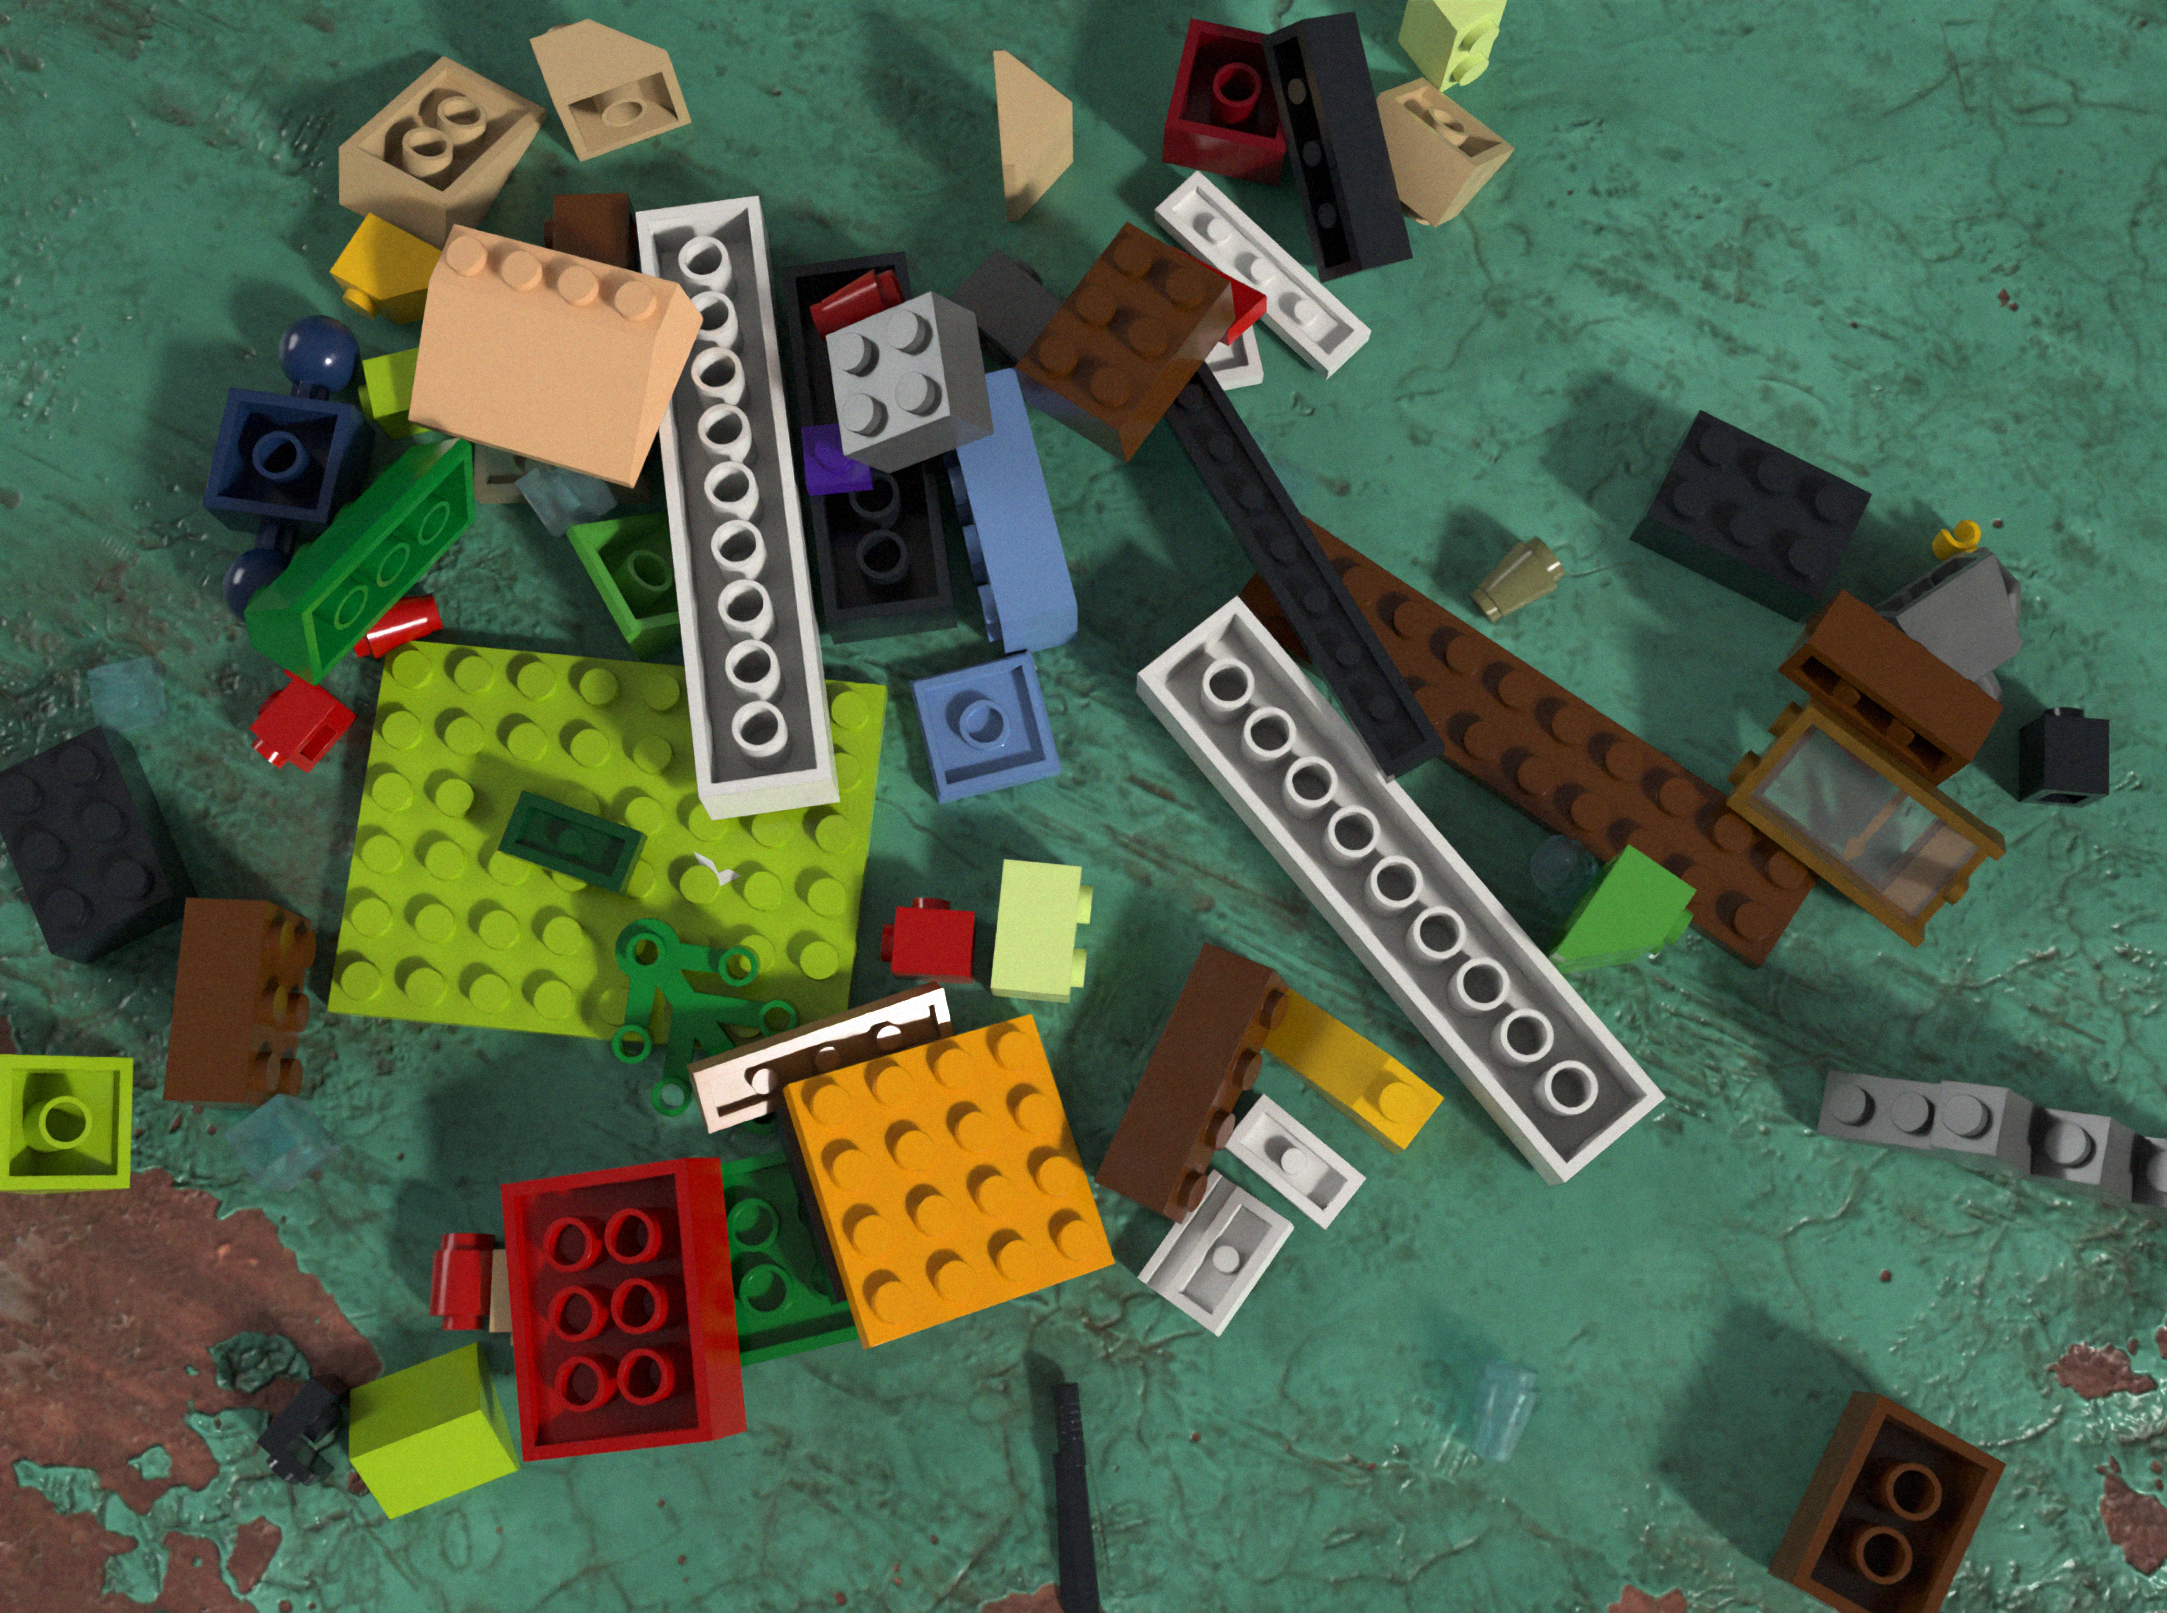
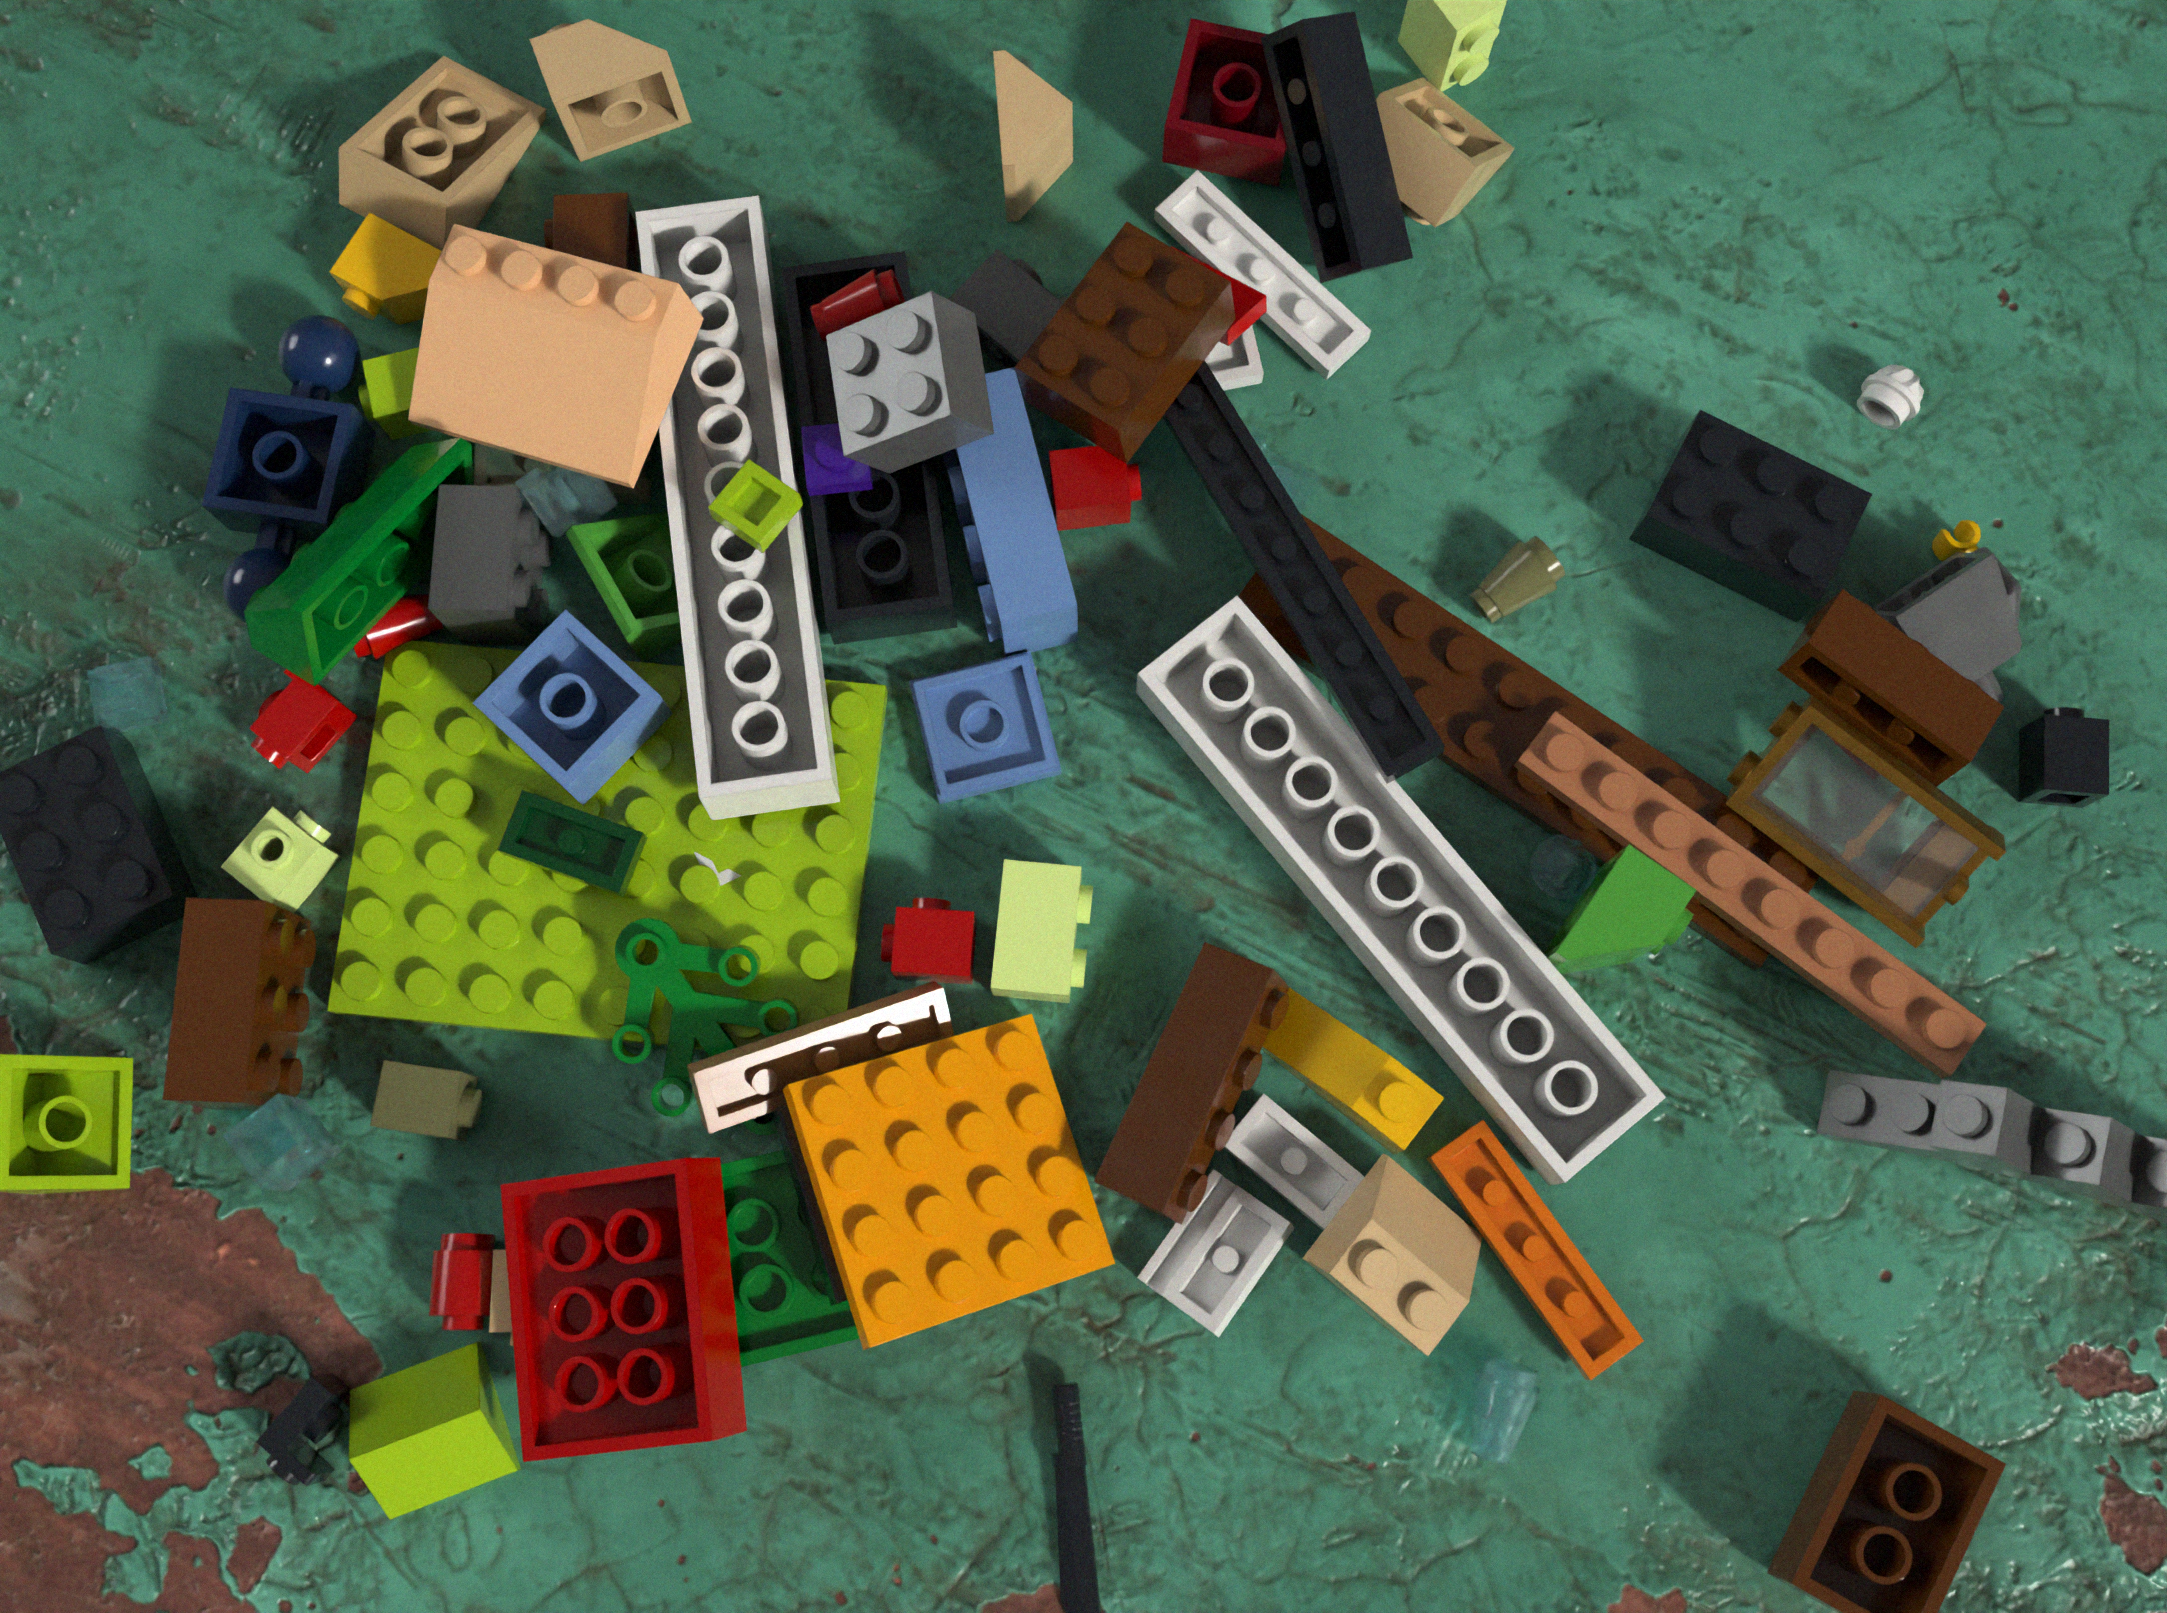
none -> yellowish green brick [221,806,341,913]
none -> olive brick [370,1060,483,1142]
none -> dark grey brick [428,484,554,646]
none -> medium blue brick [473,609,673,806]
none -> lime plate [708,459,803,553]
none -> red brick [1049,446,1142,531]
none -> tan slope [1303,1154,1482,1356]
none -> orange plate [1427,1120,1644,1380]
none -> nougat plate [1514,711,1987,1078]
none -> white plate [1857,365,1924,430]

